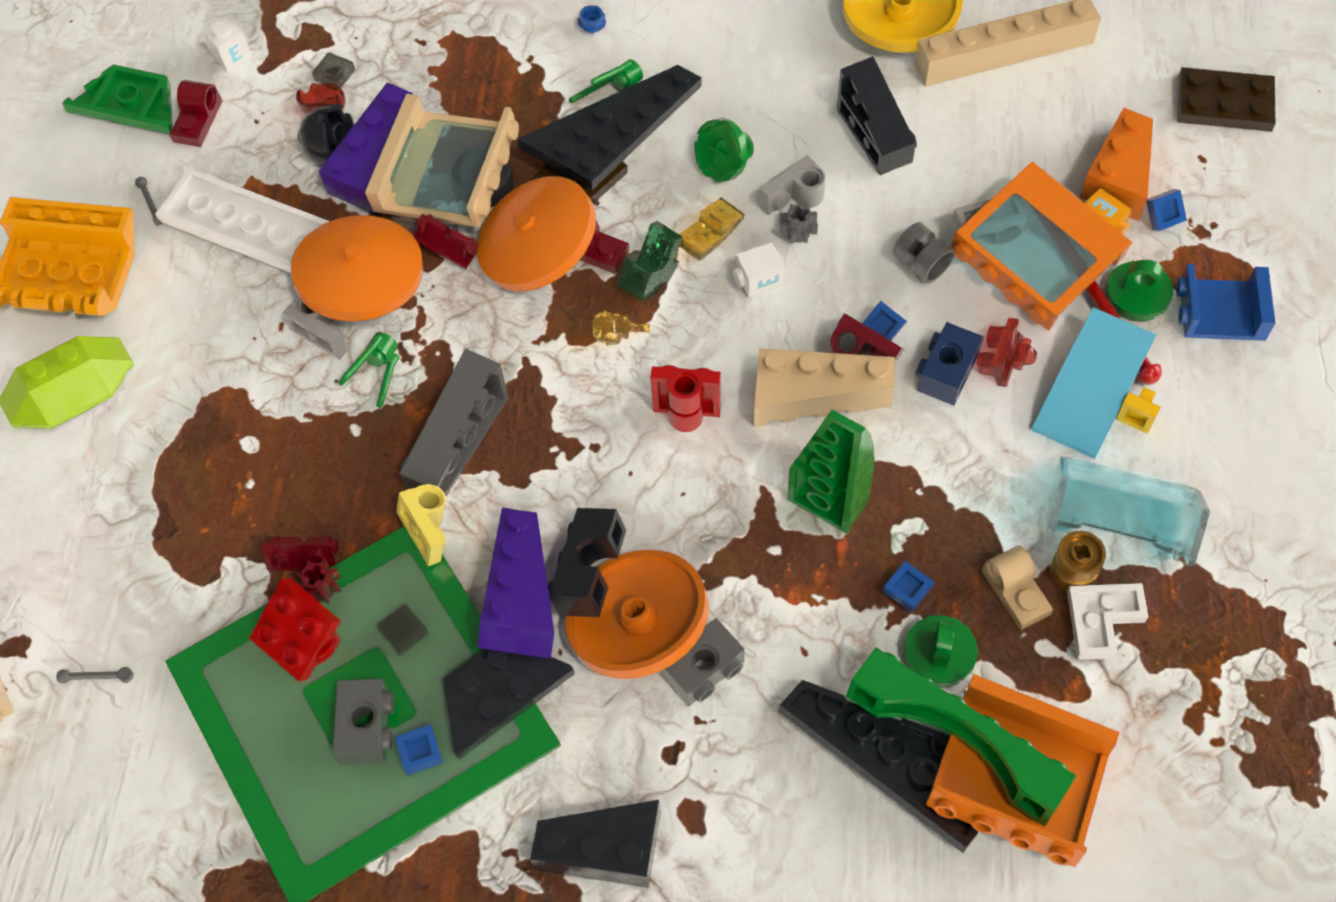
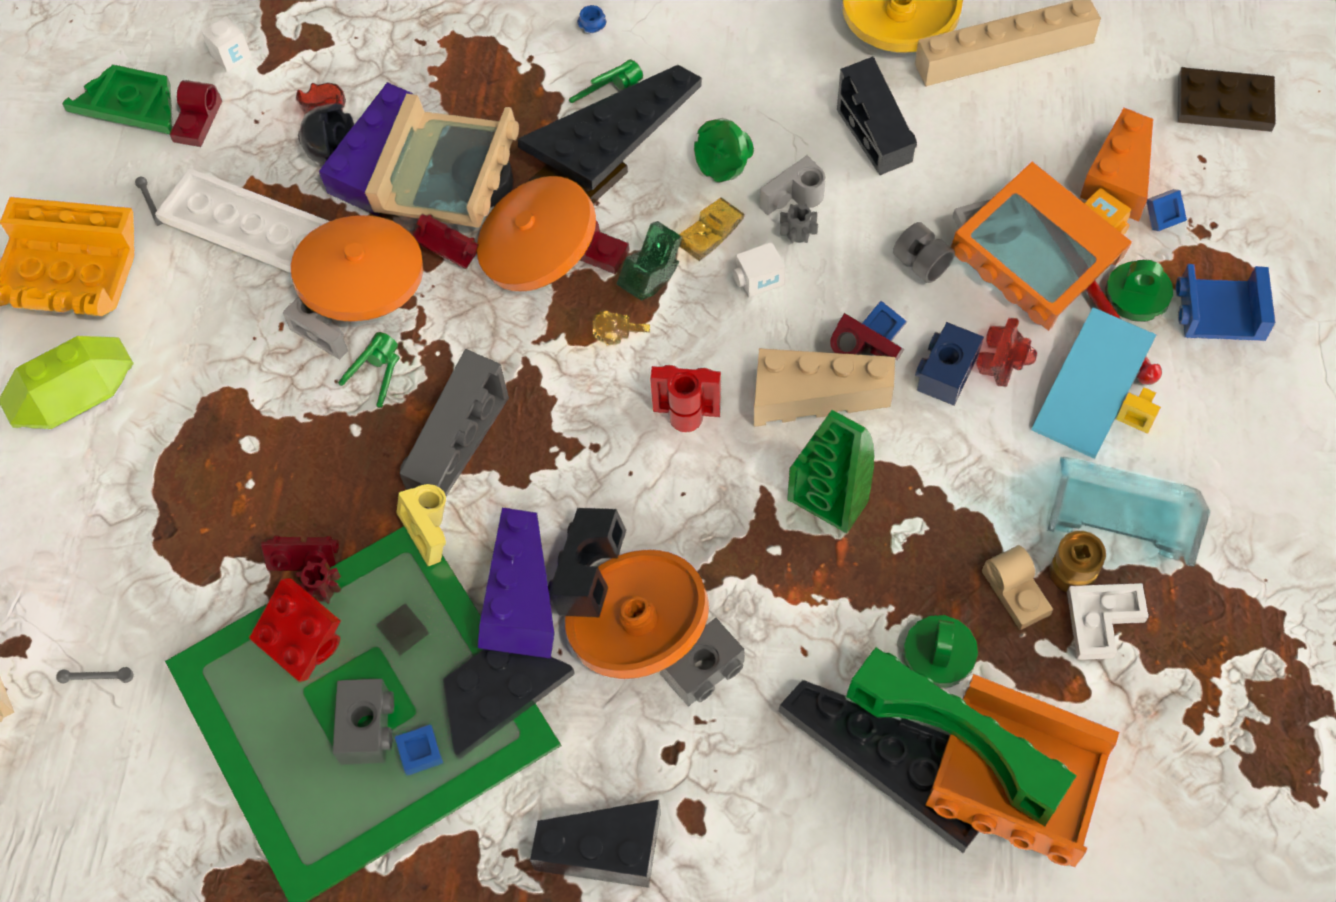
clear smoke plate [312,52,355,90] -> none
blue plate [883,561,934,613] -> none

